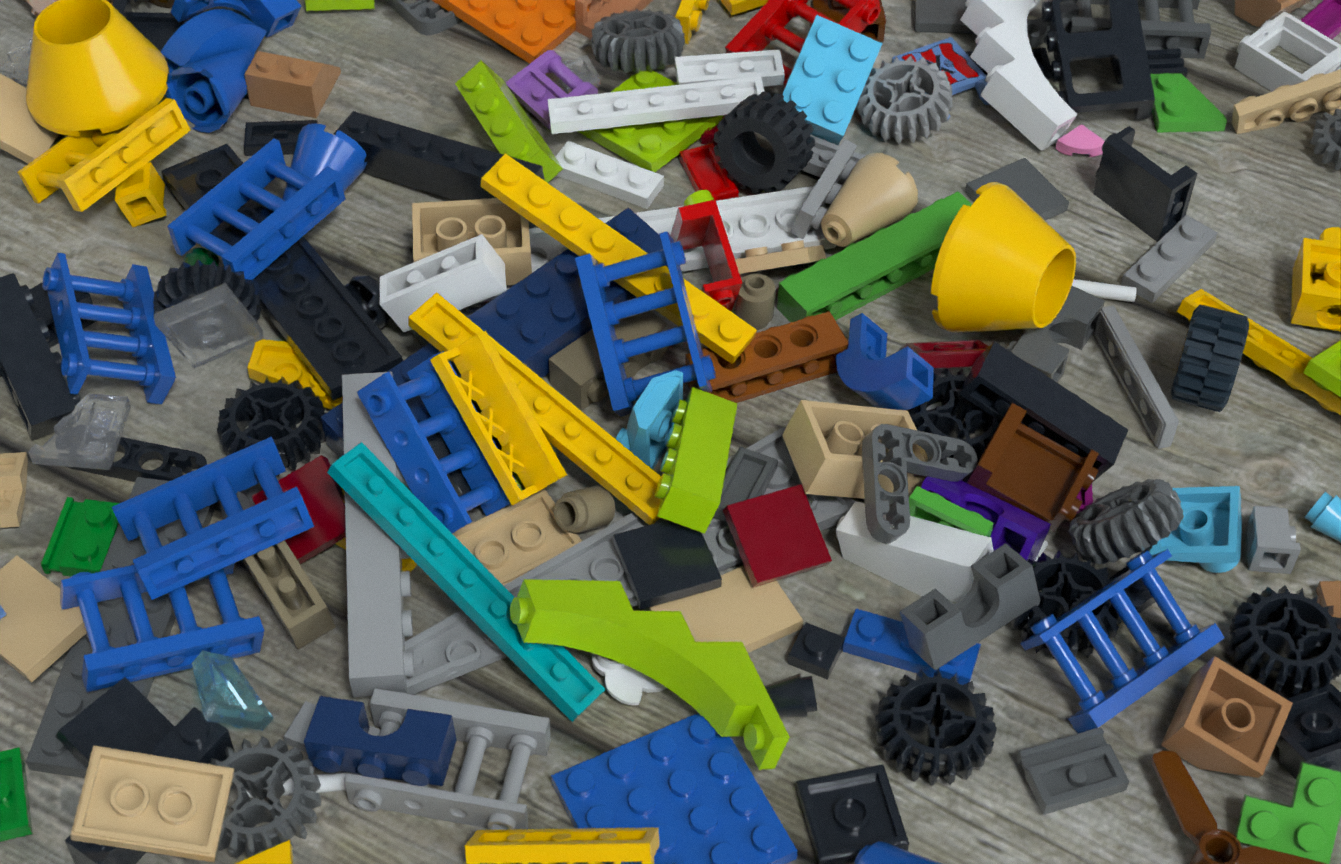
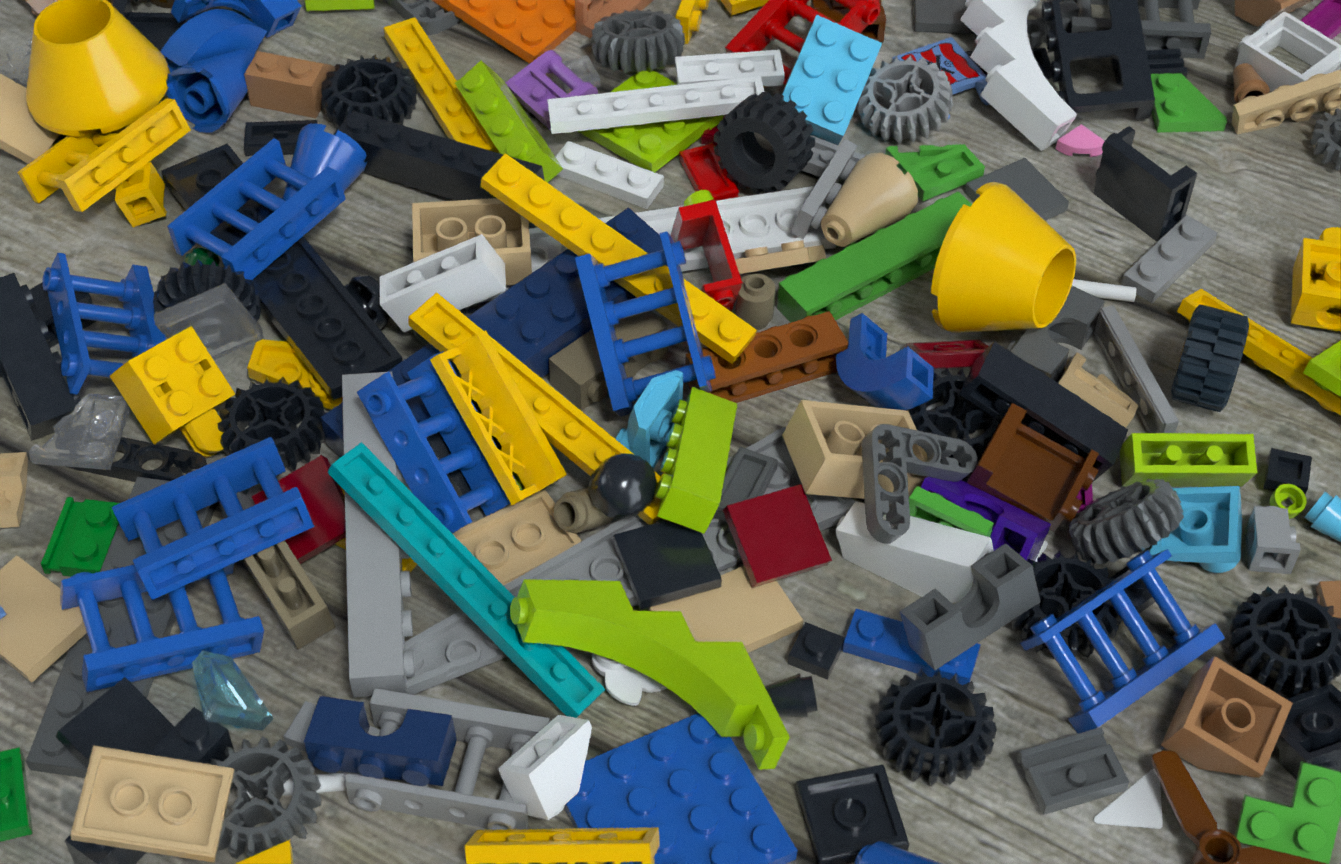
none -> yellow brick [110,326,235,458]
none -> black gear [321,54,417,129]
none -> yellow plate [383,17,499,153]
none -> white slope [498,715,592,820]
none -> black hair [588,453,658,518]
none -> bright green wing [885,144,985,201]
none -> tan wing [1058,352,1138,428]
none -> white sticker [1094,769,1163,829]
none -> lime brick [1119,433,1257,487]
none -> medium nougat cone [1233,63,1270,104]
none -> black plate [1263,448,1312,495]
none -> lime hinge [1269,484,1307,519]

